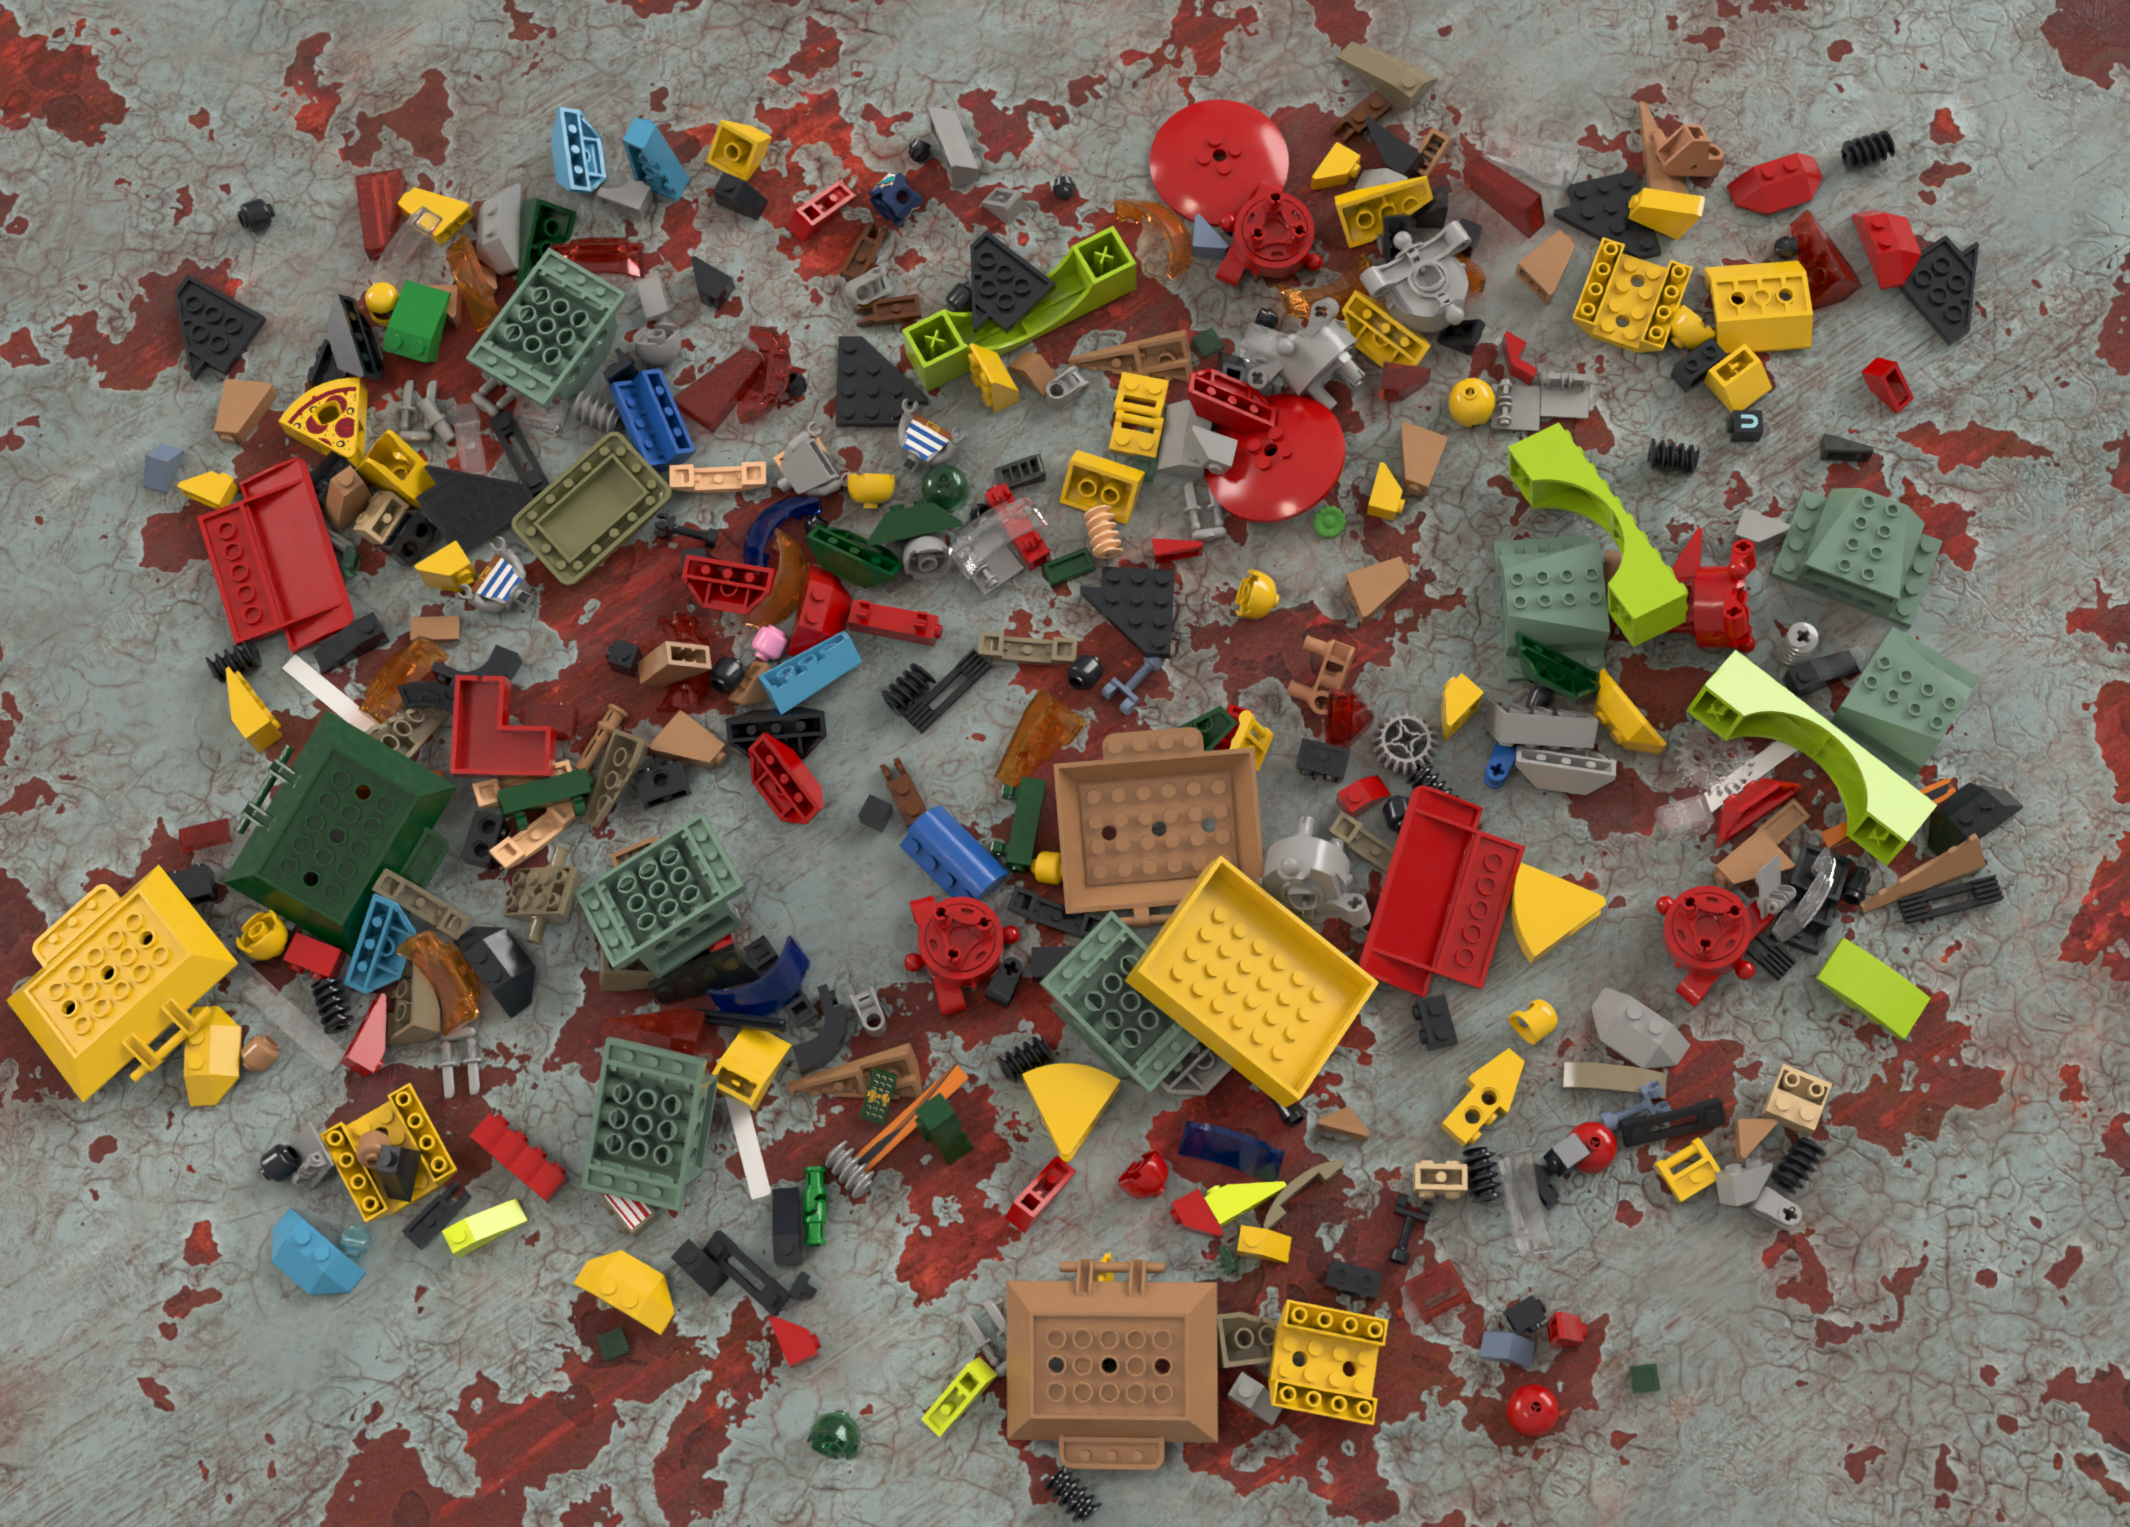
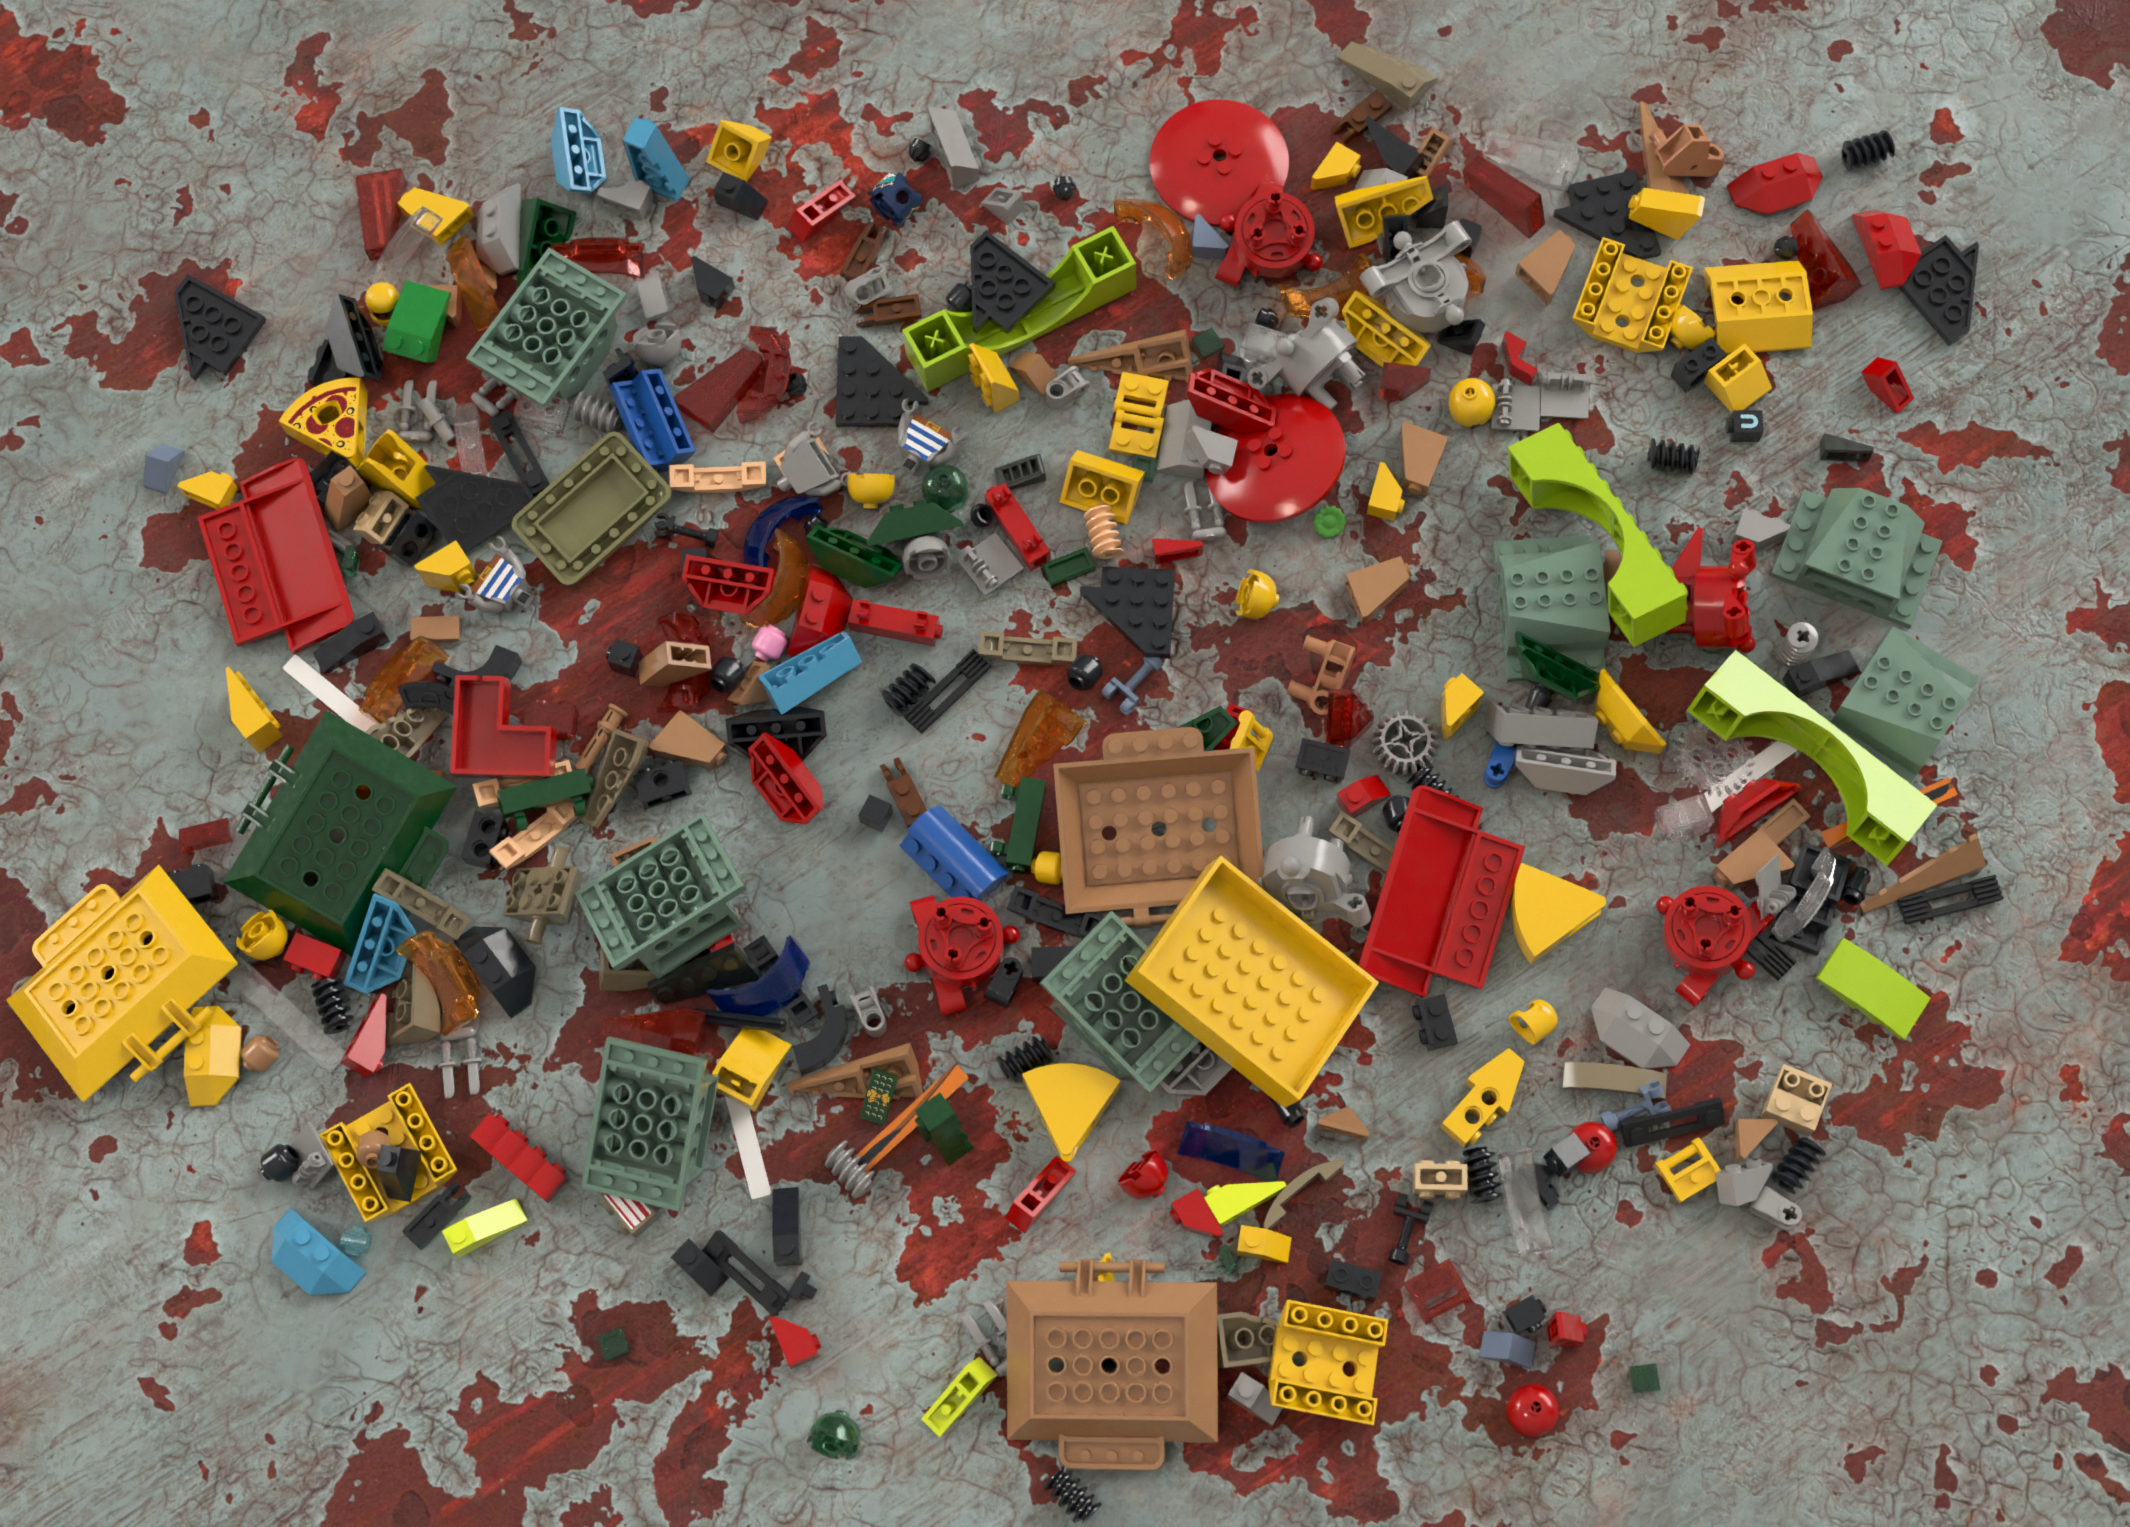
black piece [205,638,262,684] -> none
medium nougat slope [214,379,278,444] -> none
black head [237,199,275,232] -> none
yellow wedge [573,1250,675,1335] -> none
green piece [803,1166,826,1247] -> none
clear windscreen [947,496,1048,580] -> none
black wedge [1928,783,2023,857] -> none

